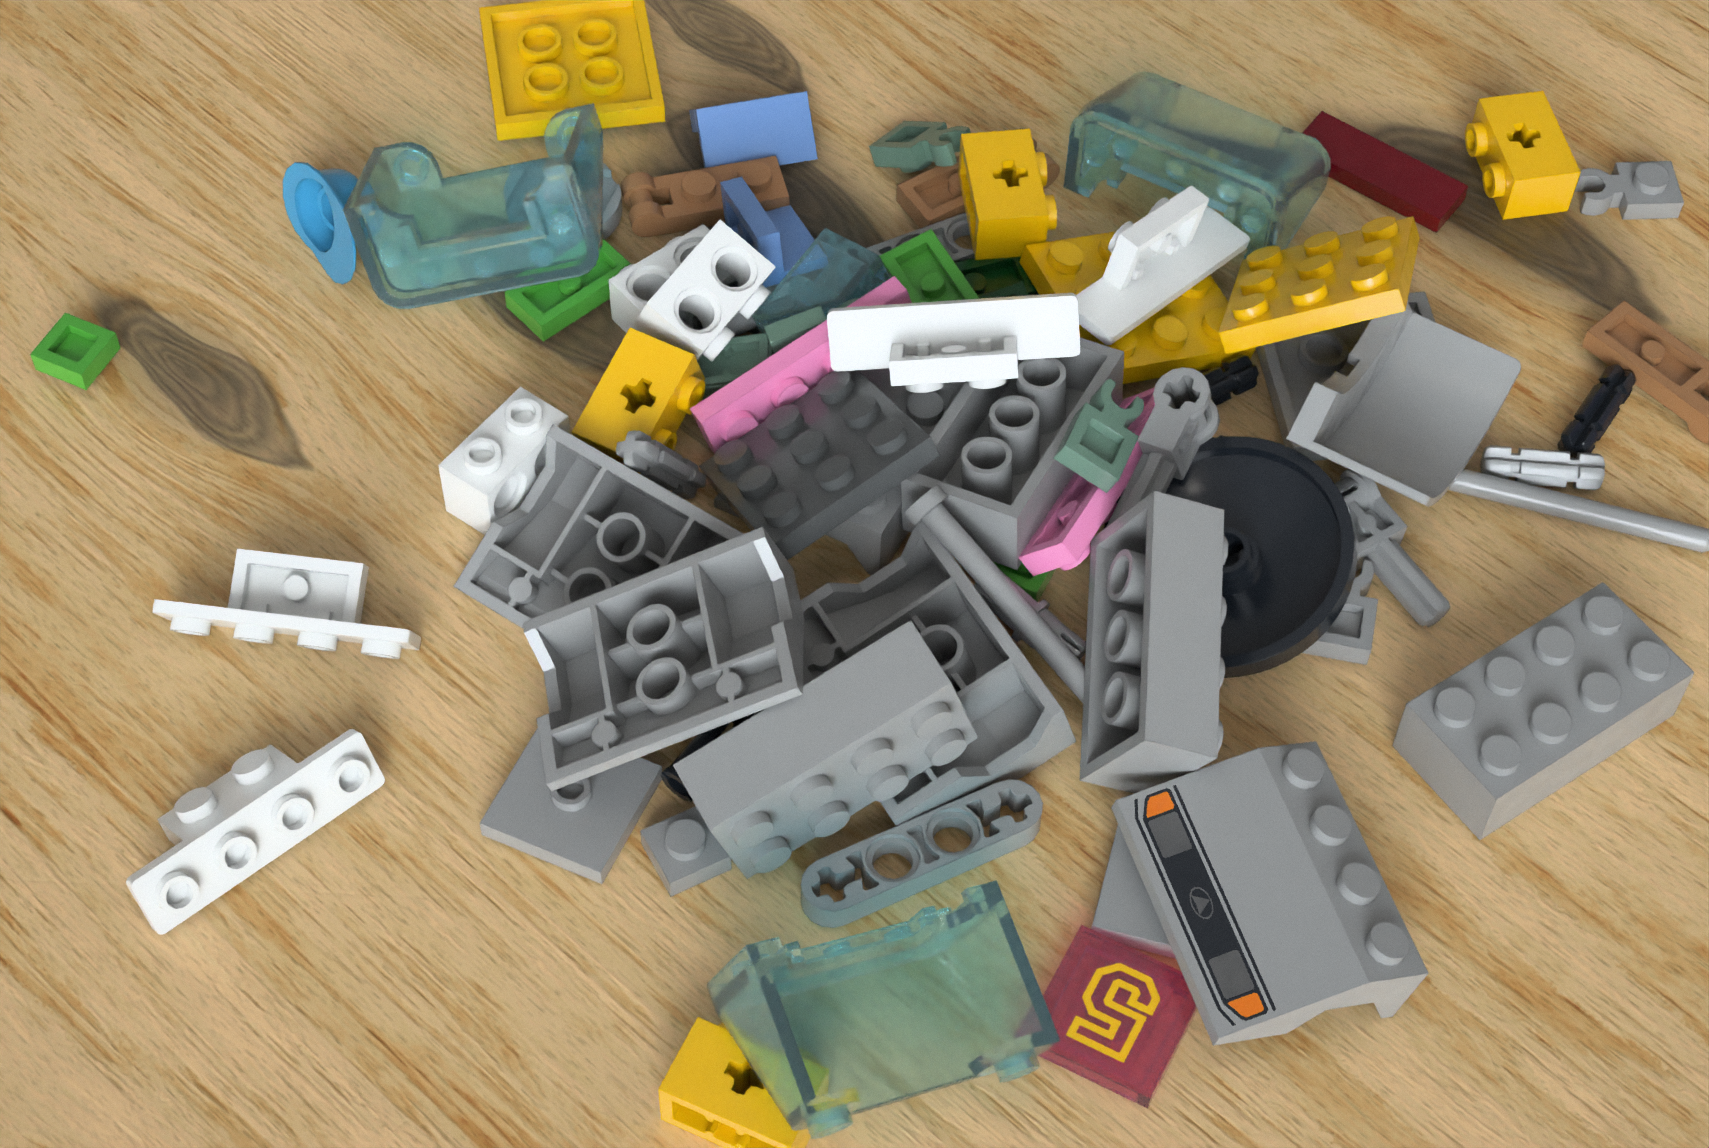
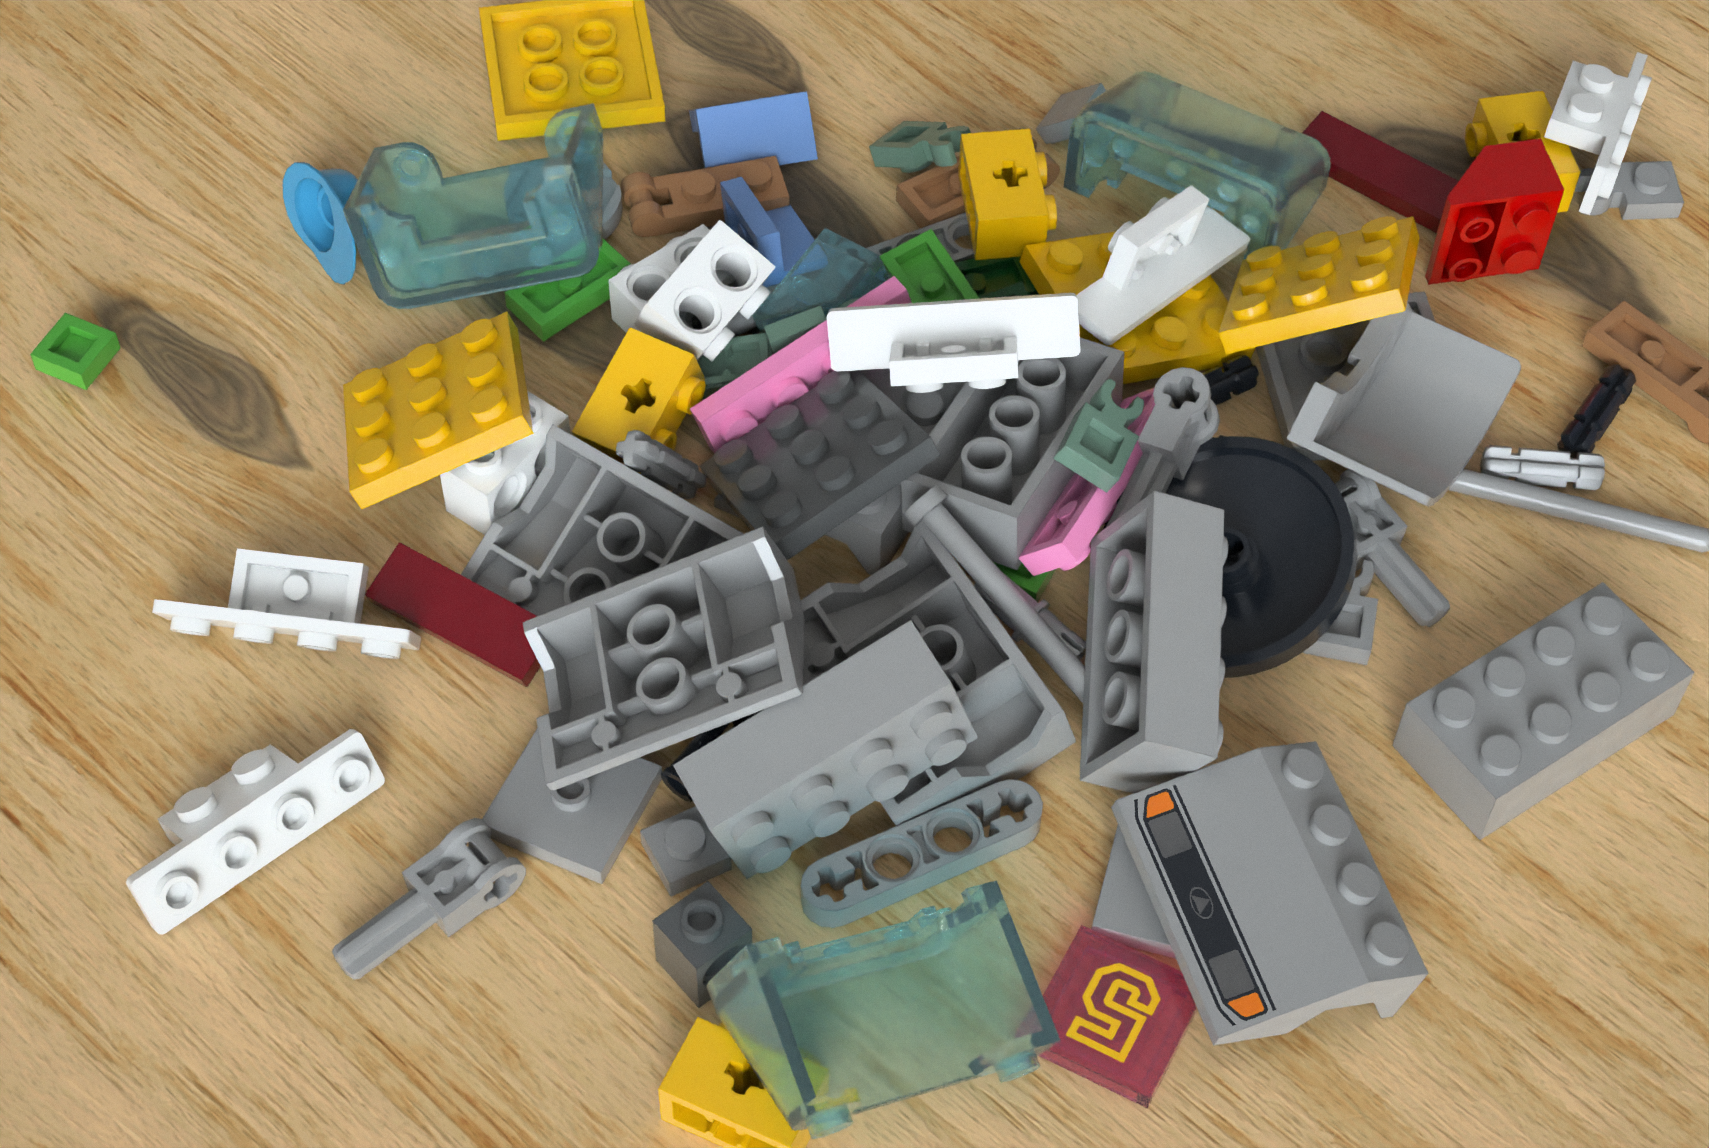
none -> light grey connector [332,818,526,980]
none -> yellow plate [343,312,534,509]
none -> dark red tile [364,542,541,687]
none -> dark grey brick [652,881,753,1008]
none -> light grey tile [1036,83,1112,144]
none -> red slope [1425,138,1565,285]
none -> white bracket [1544,52,1652,215]

